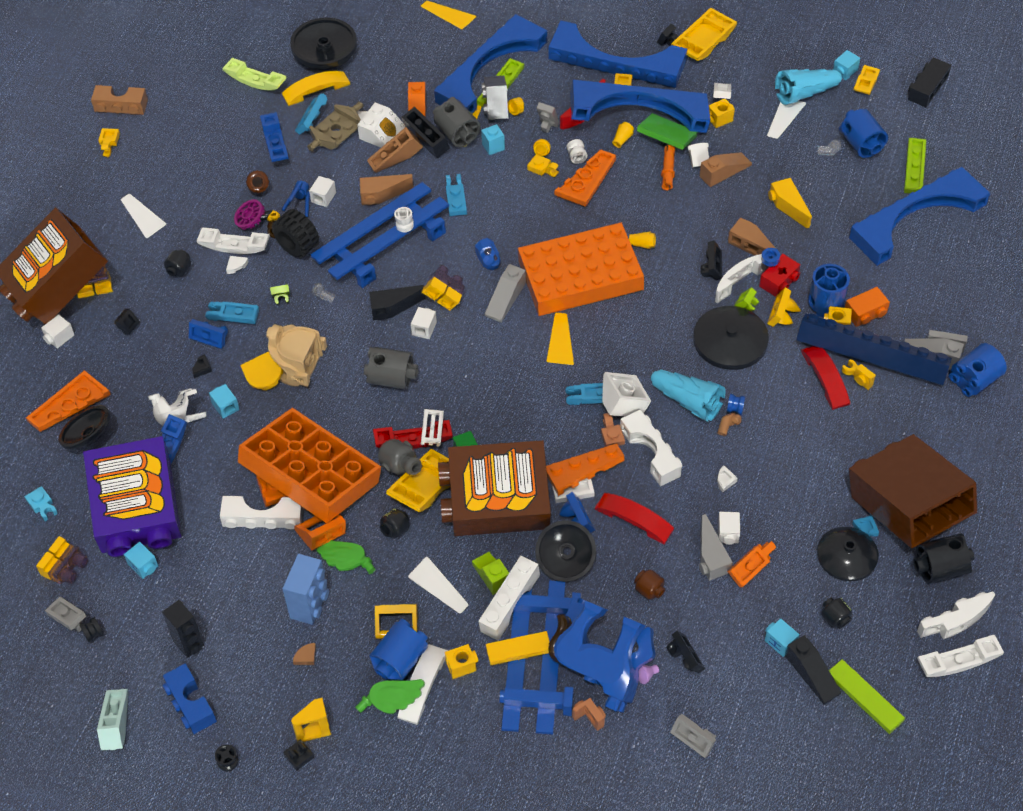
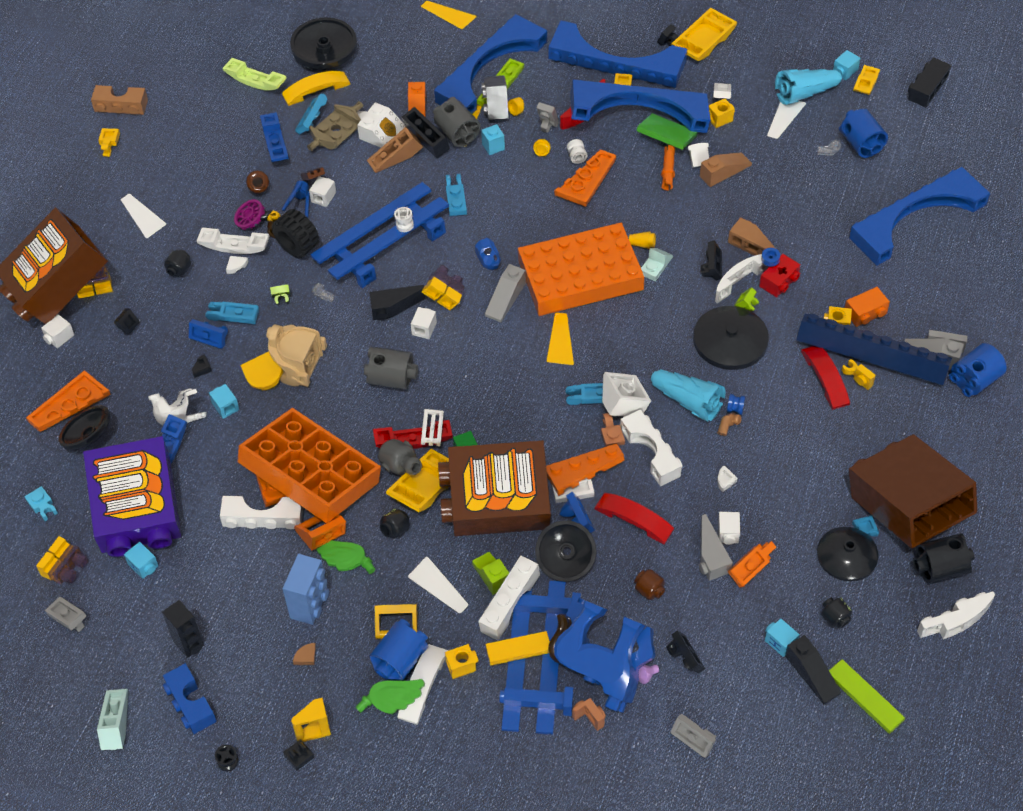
black wheel [79,617,104,643] -> none
medium nougat slope [360,174,413,205] -> none
yellow plate [527,154,559,177] -> none
yellow cone [612,122,634,148] -> none
yellow tile [767,288,801,327] -> none
yellow slope [768,178,812,228] -> none
blue cylinder [808,264,850,317] -> none
lime tile [904,138,926,194] -> none
white slope [917,635,1004,677] -> none
none -> reddish brown tile [301,167,325,180]
none -> light aqua slope [641,248,673,281]

